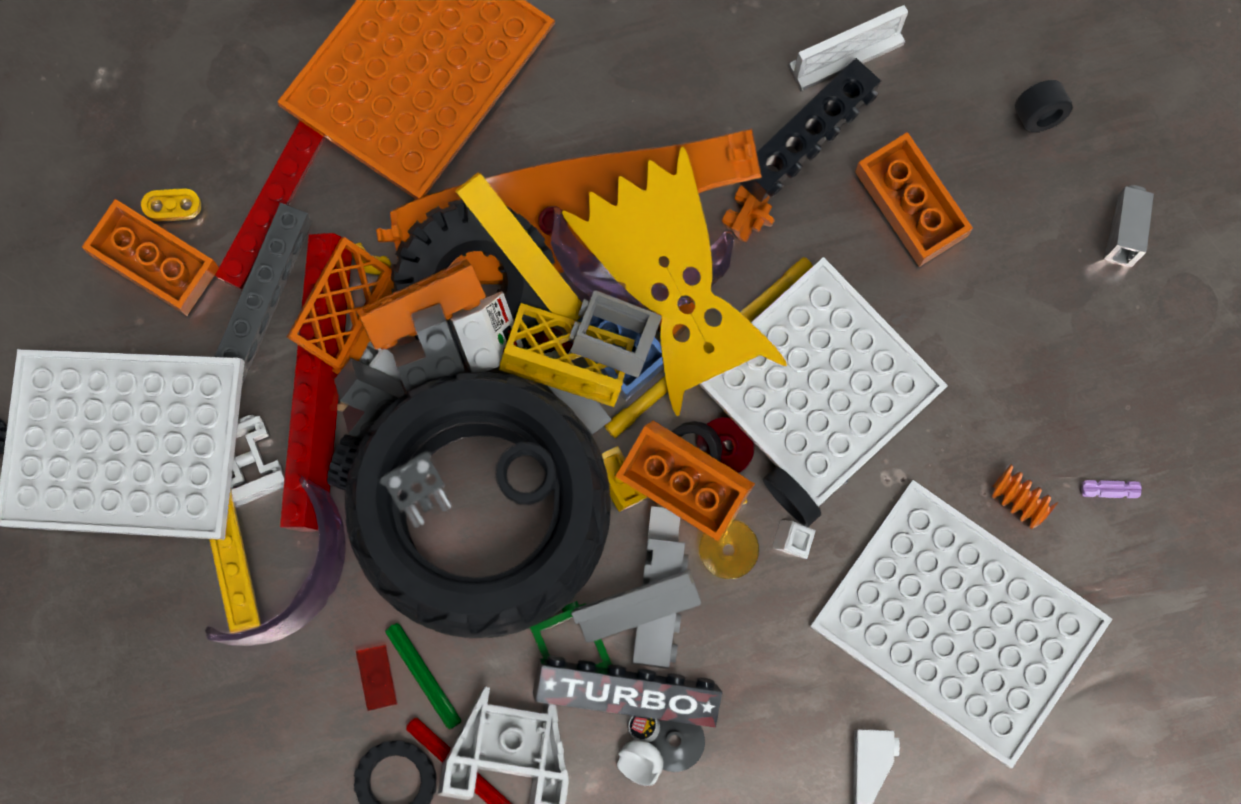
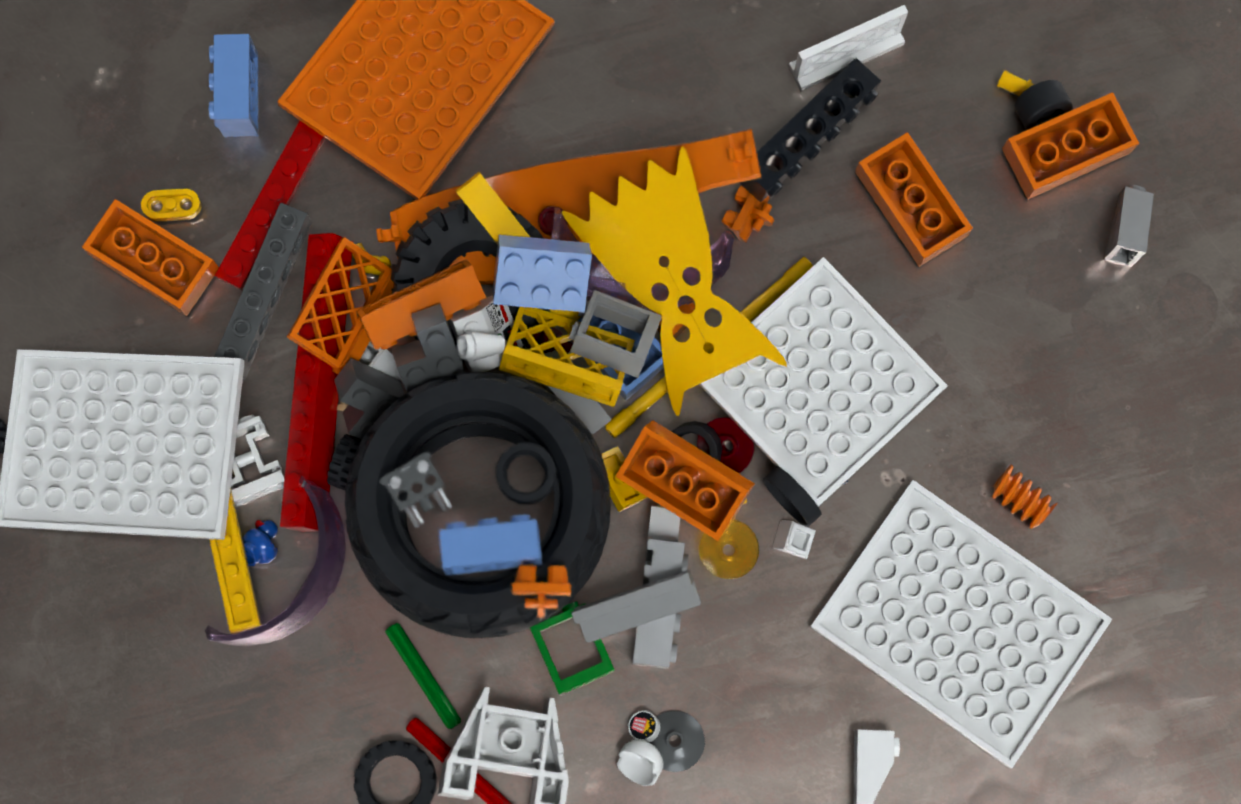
clear red plate [356,645,398,711] -> none
brick [533,656,723,728] -> none
lavender axle [1081,480,1141,498] -> none
none -> medium blue brick [209,34,258,137]
none -> blue animal [243,520,278,566]
none -> medium blue brick [439,515,543,575]
none -> white cone [457,331,505,362]
none -> medium blue brick [492,235,592,312]
none -> orange hips [512,565,571,618]
none -> yellow pin [997,70,1035,96]
none -> orange brick [1002,92,1139,200]

